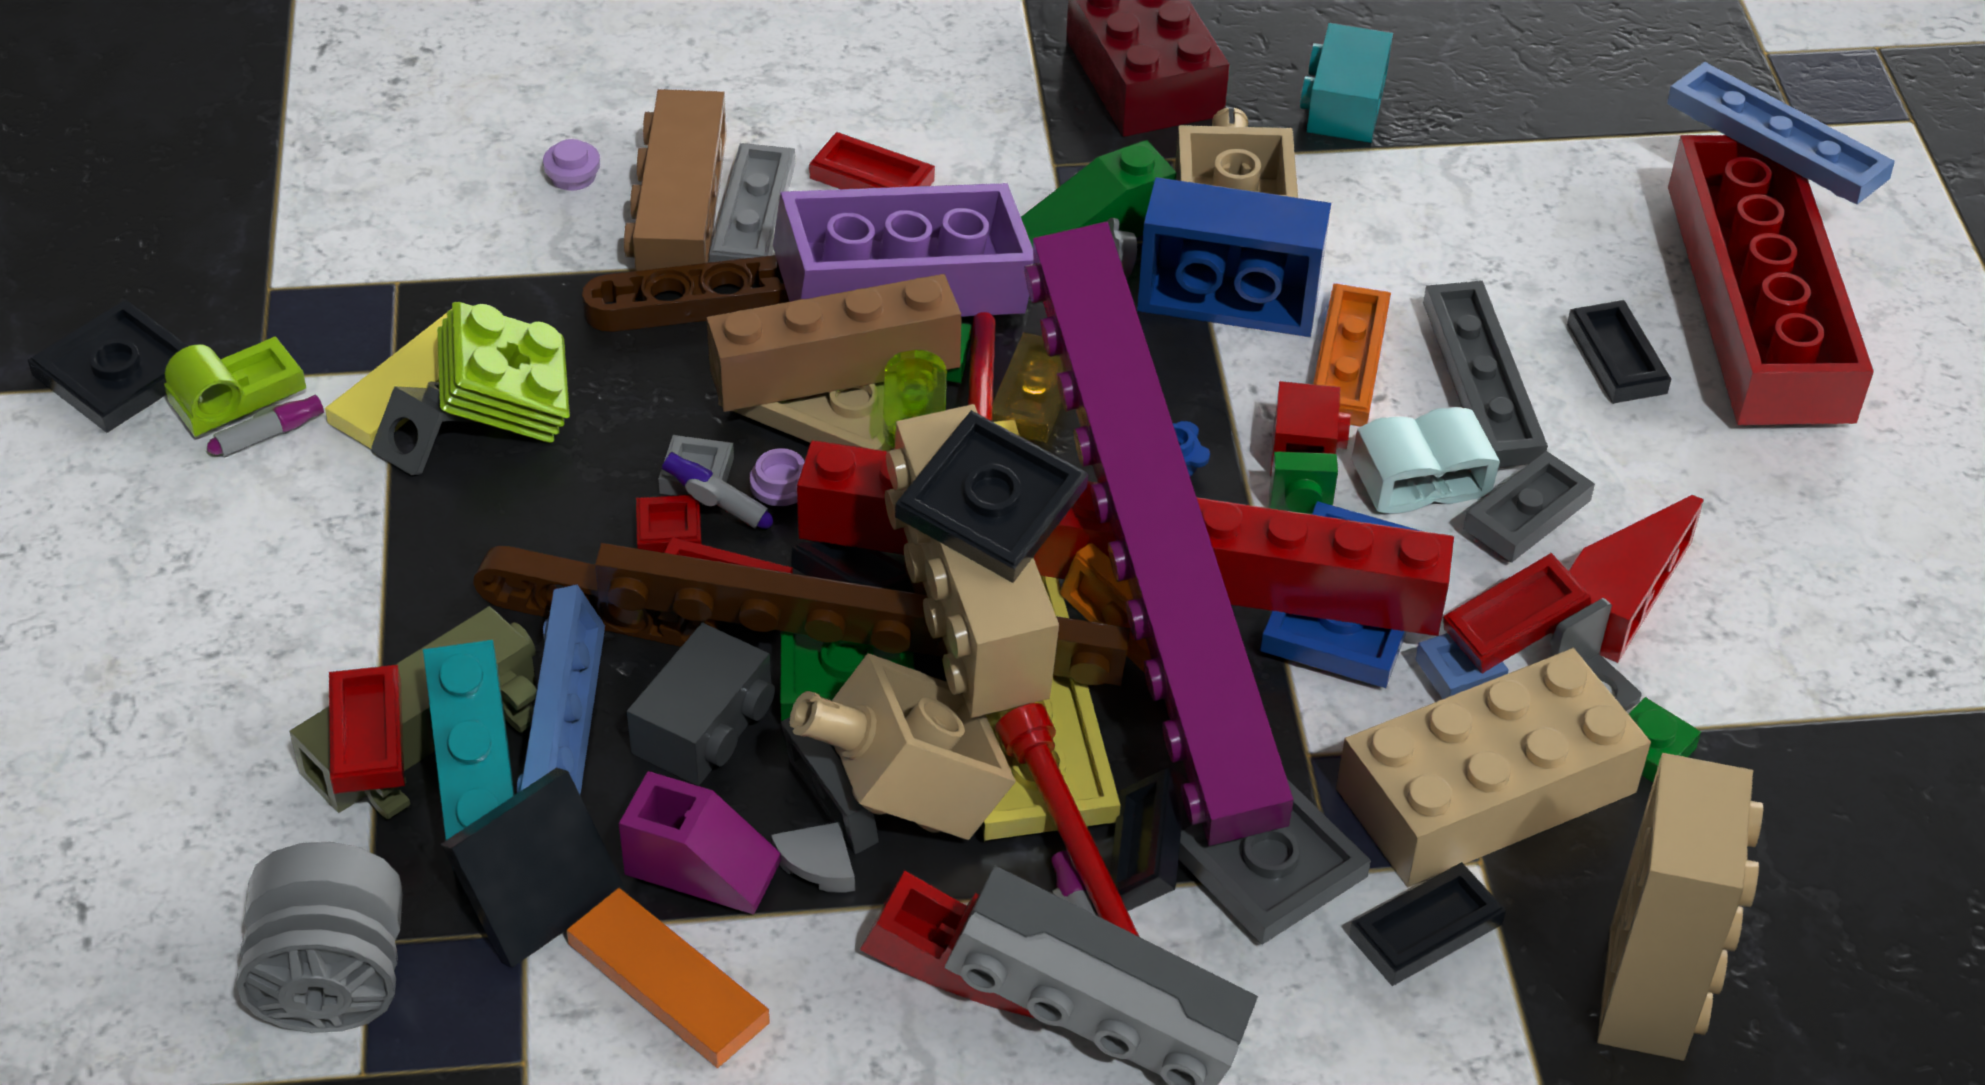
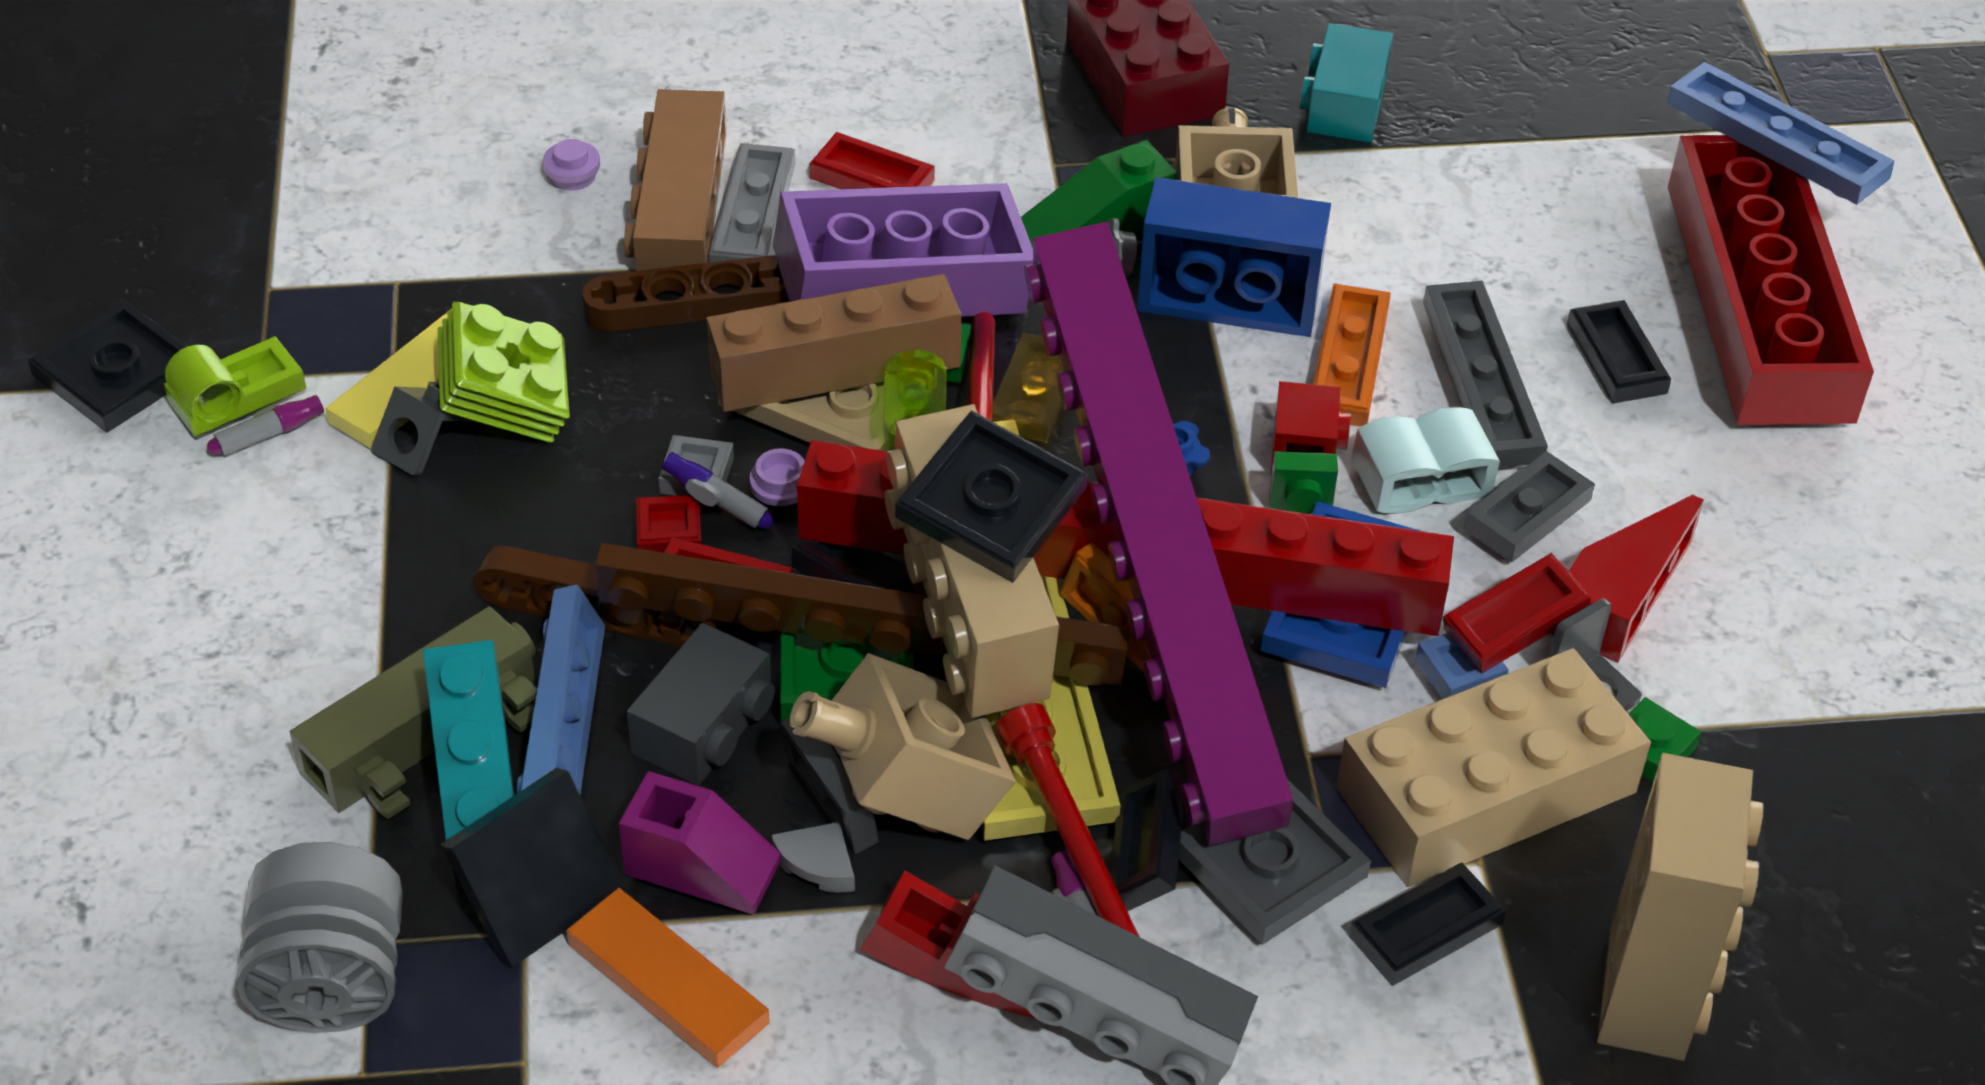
red tile [329,665,405,794] -> none

